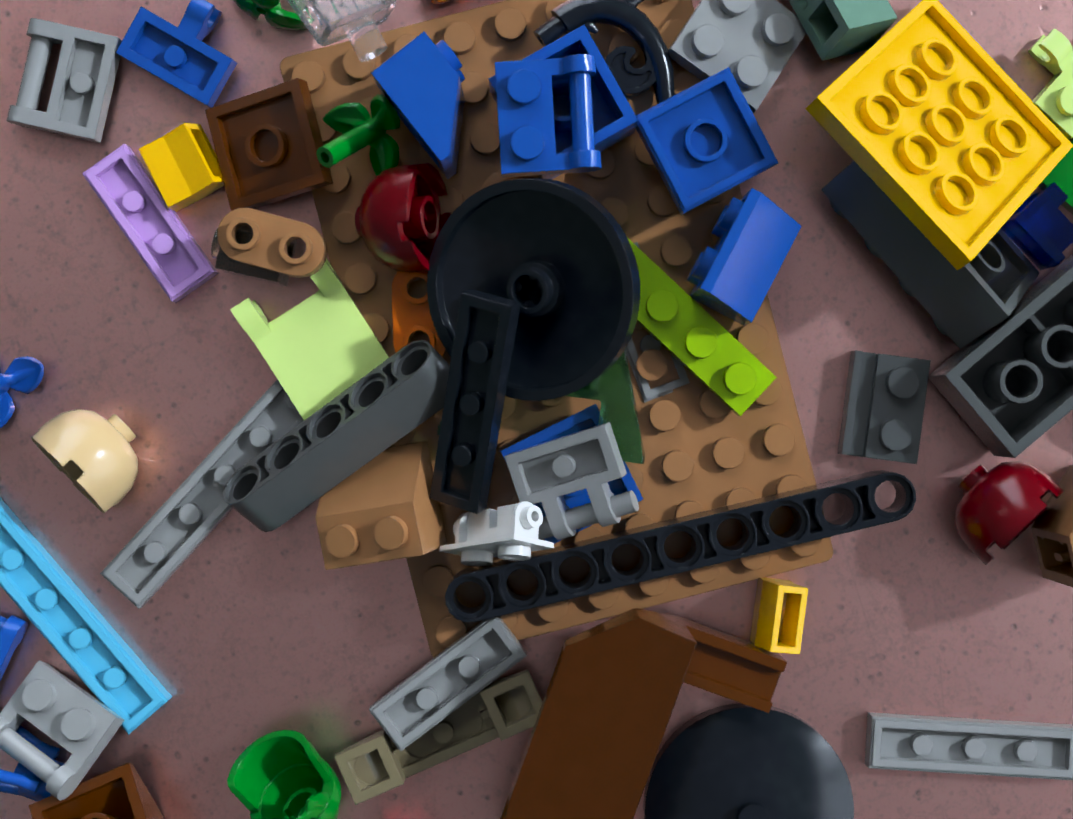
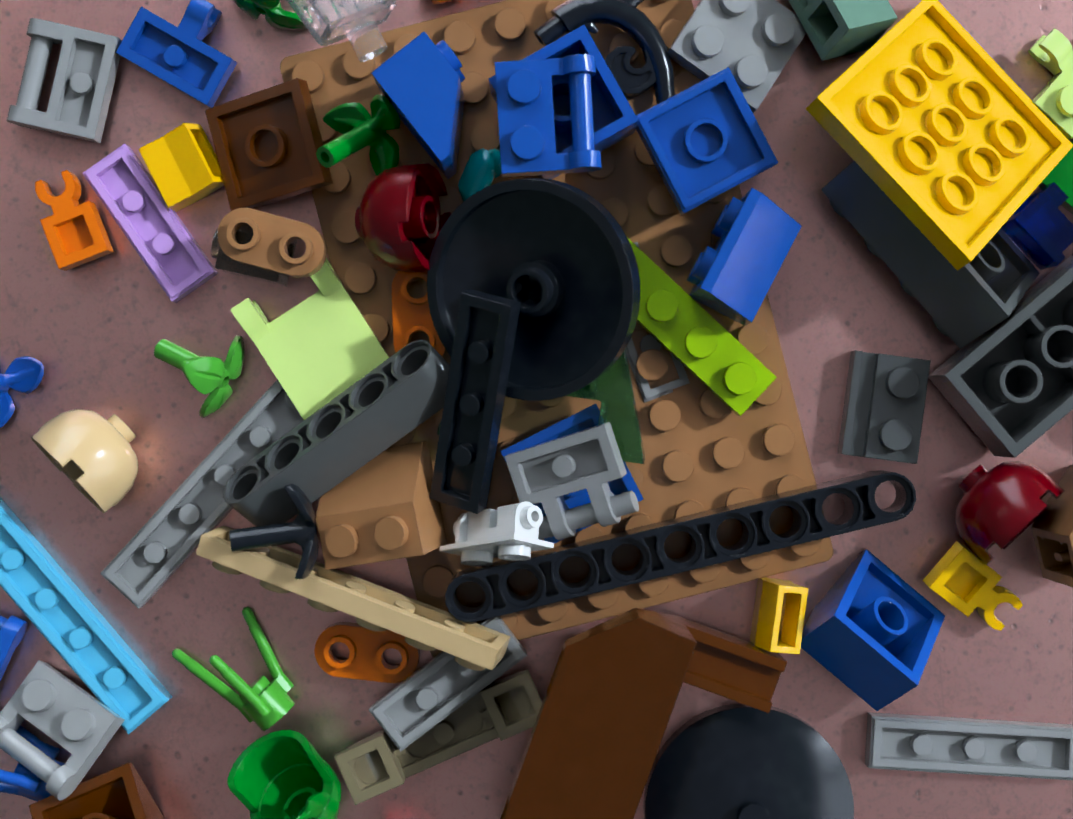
none -> orange plate [35,170,114,271]
none -> bright green plant [154,335,245,418]
none -> bright green plant [172,607,295,731]
none -> tan plate [196,525,511,671]
none -> black plant [229,484,319,579]
none -> orange plate [314,622,420,683]
none -> teal arm [458,148,501,202]
none -> blue slope [801,549,946,711]
none -> yellow plate [922,541,1023,631]

